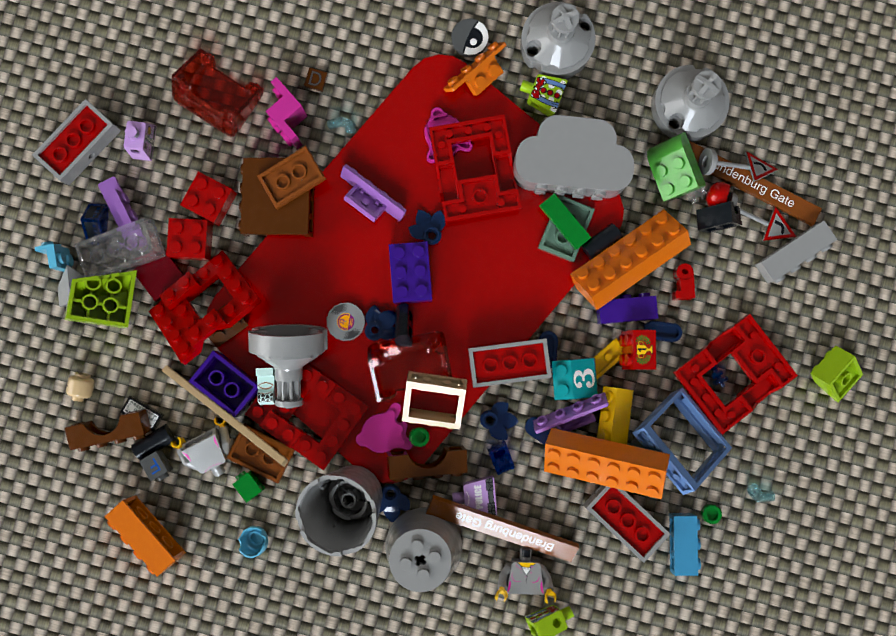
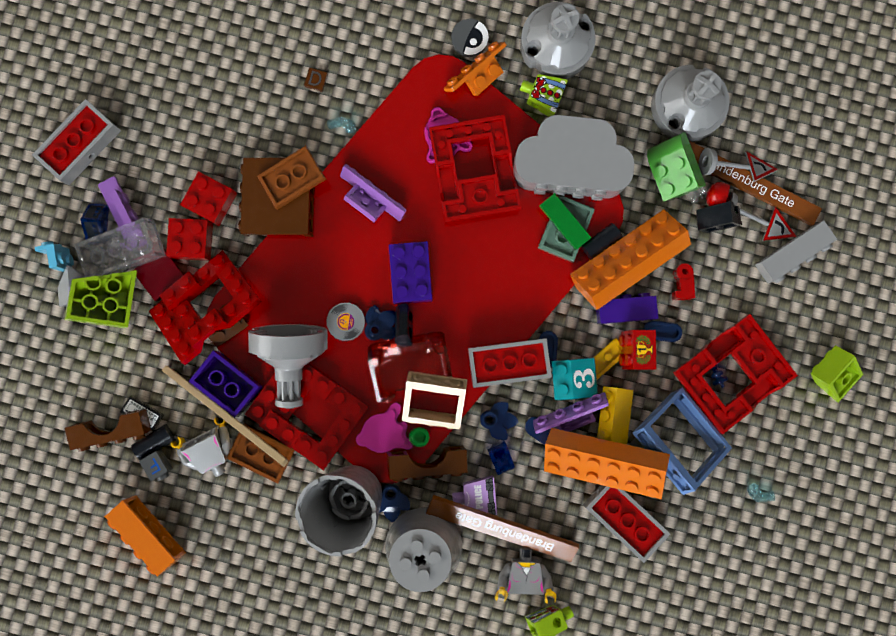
tan head [66,372,95,402] -> none
lavender torso [124,121,157,161] -> none
clear red windscreen [172,48,264,137] -> none
green brick [232,471,266,503] -> none
medium azure hair [238,526,268,558] -> none
light aqua leg [256,368,277,405] -> none
dark pink bracket [266,77,307,149] -> none
dark blue plate [408,210,445,245] -> none
dark azure brick [669,513,701,576] -> none
green tile [701,504,722,524] -> none

